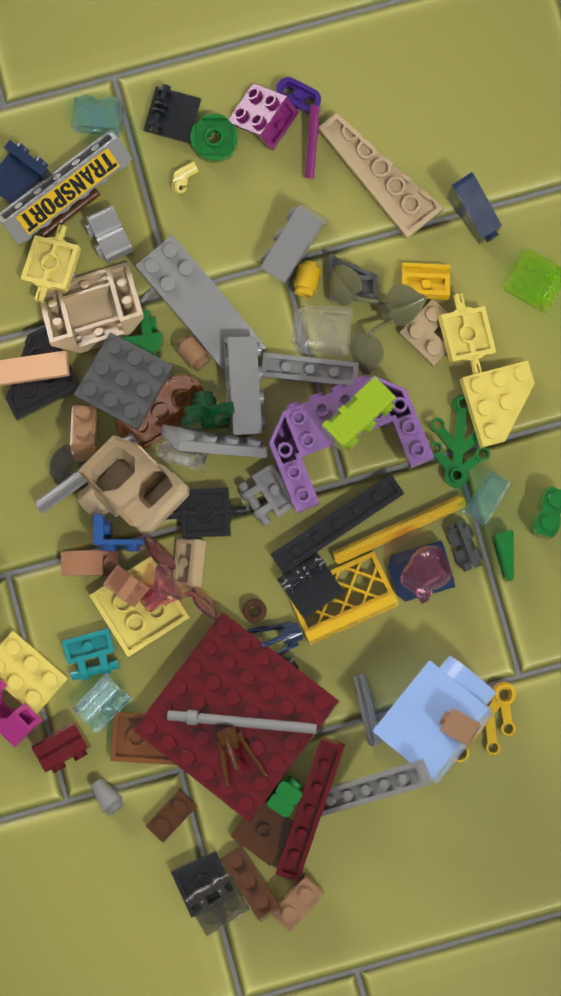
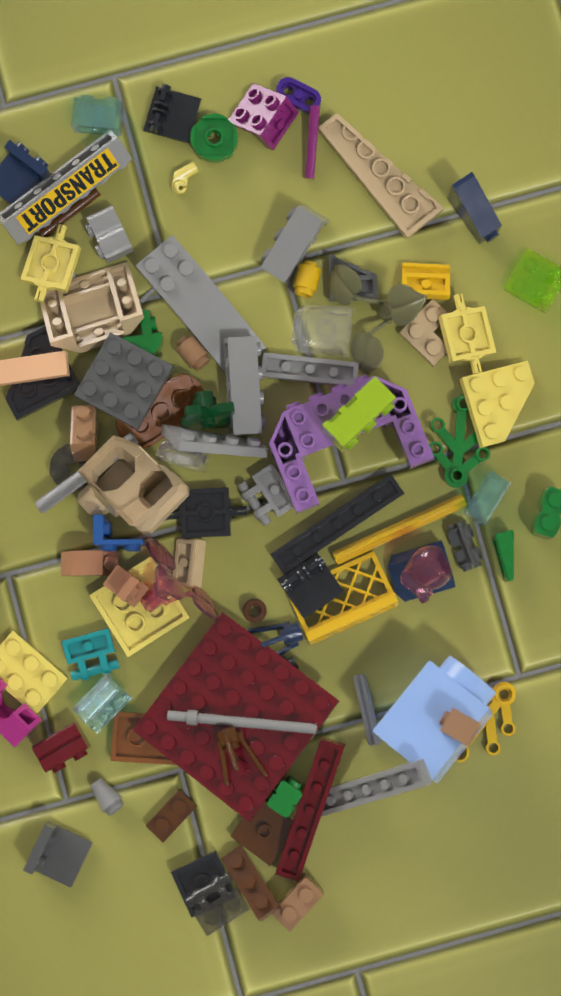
none -> dark grey bracket [23,821,92,887]

